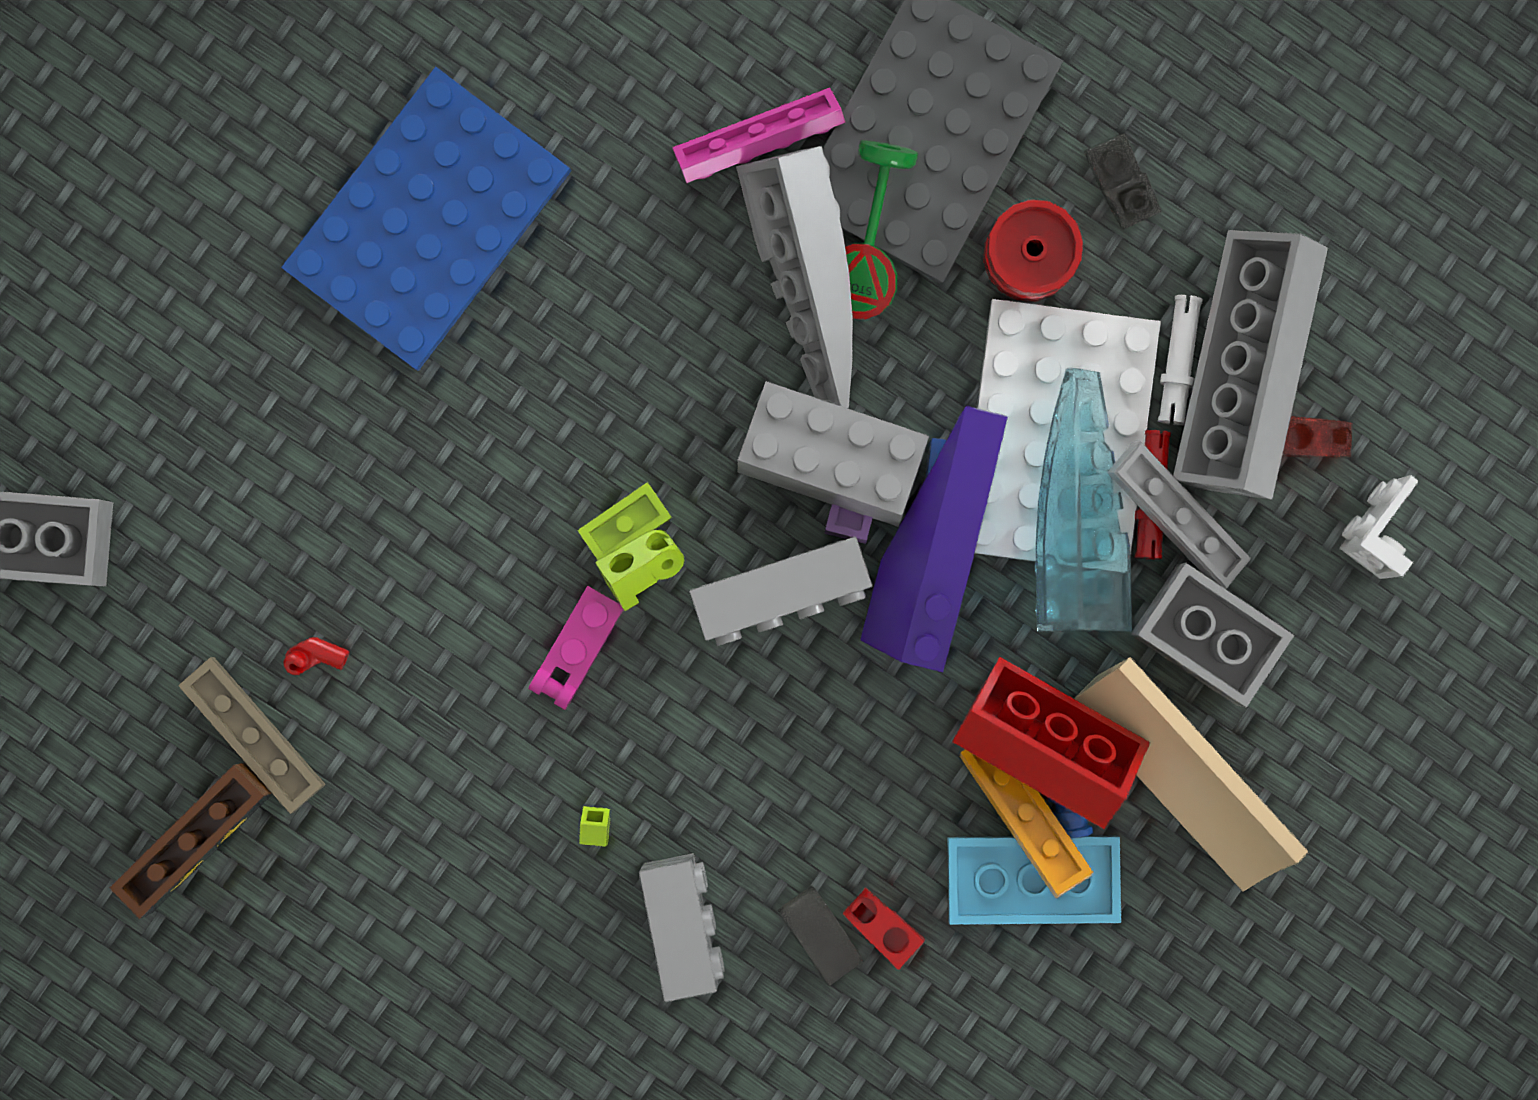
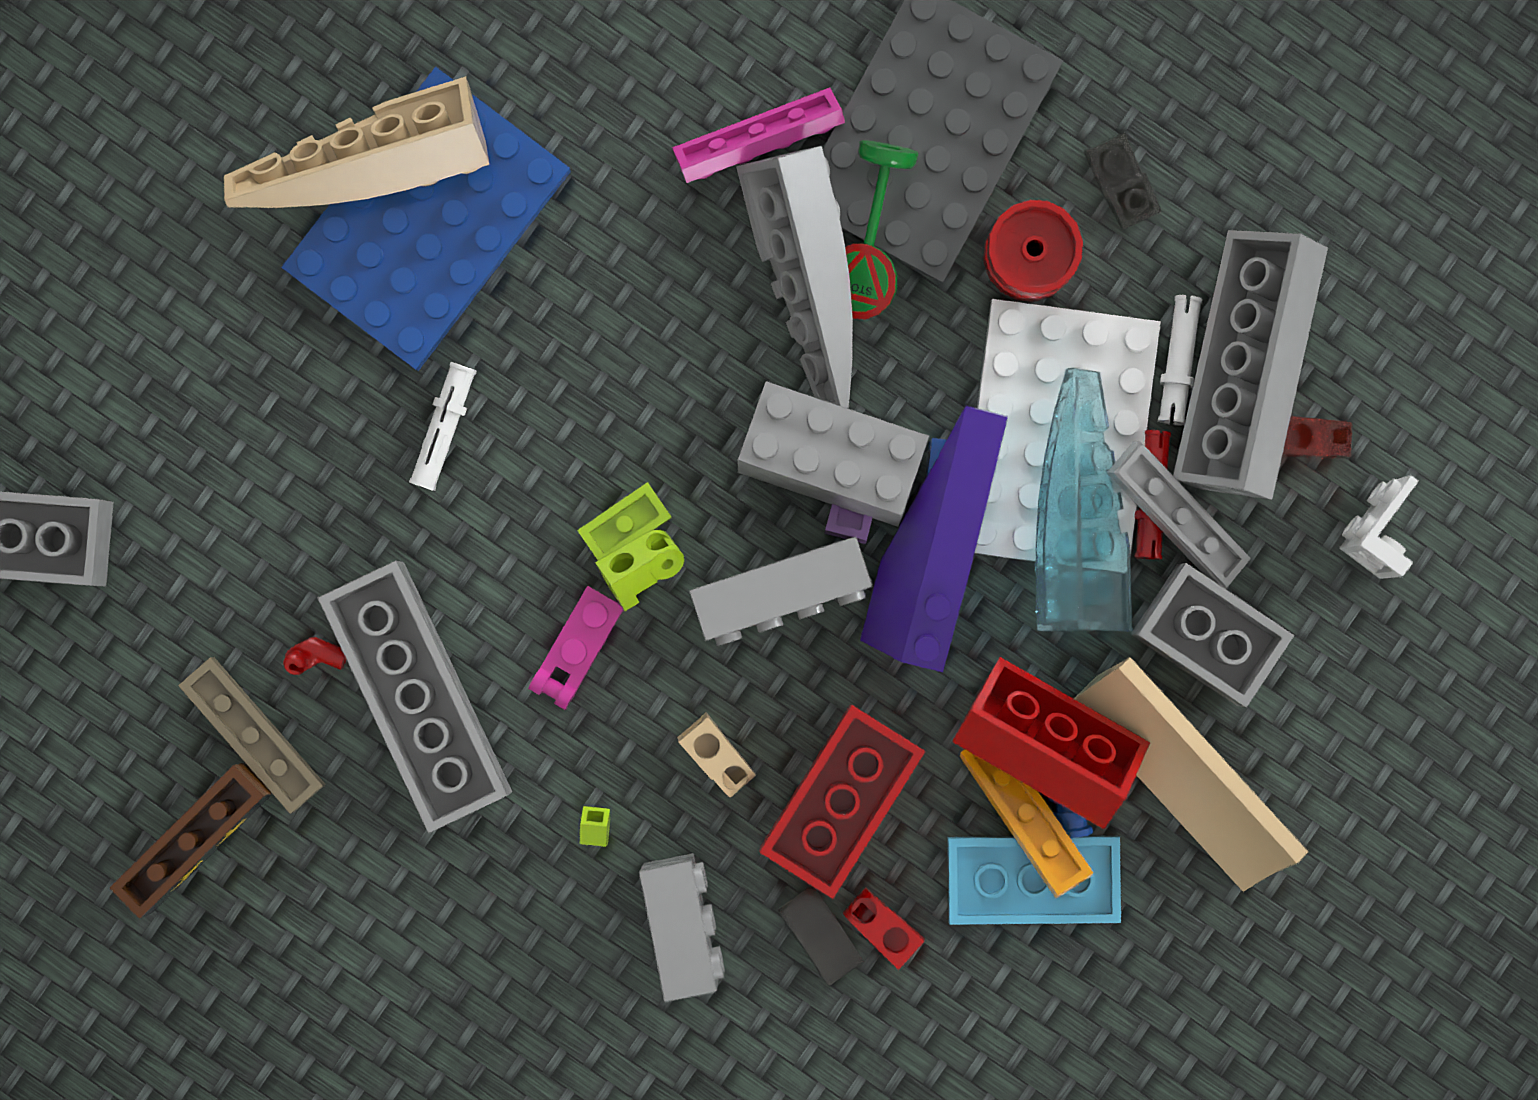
none -> tan wedge [224,77,489,208]
none -> light grey brick [318,561,512,833]
none -> white pin [409,362,477,491]
none -> tan leg [677,713,756,798]
none -> red brick [759,704,925,899]

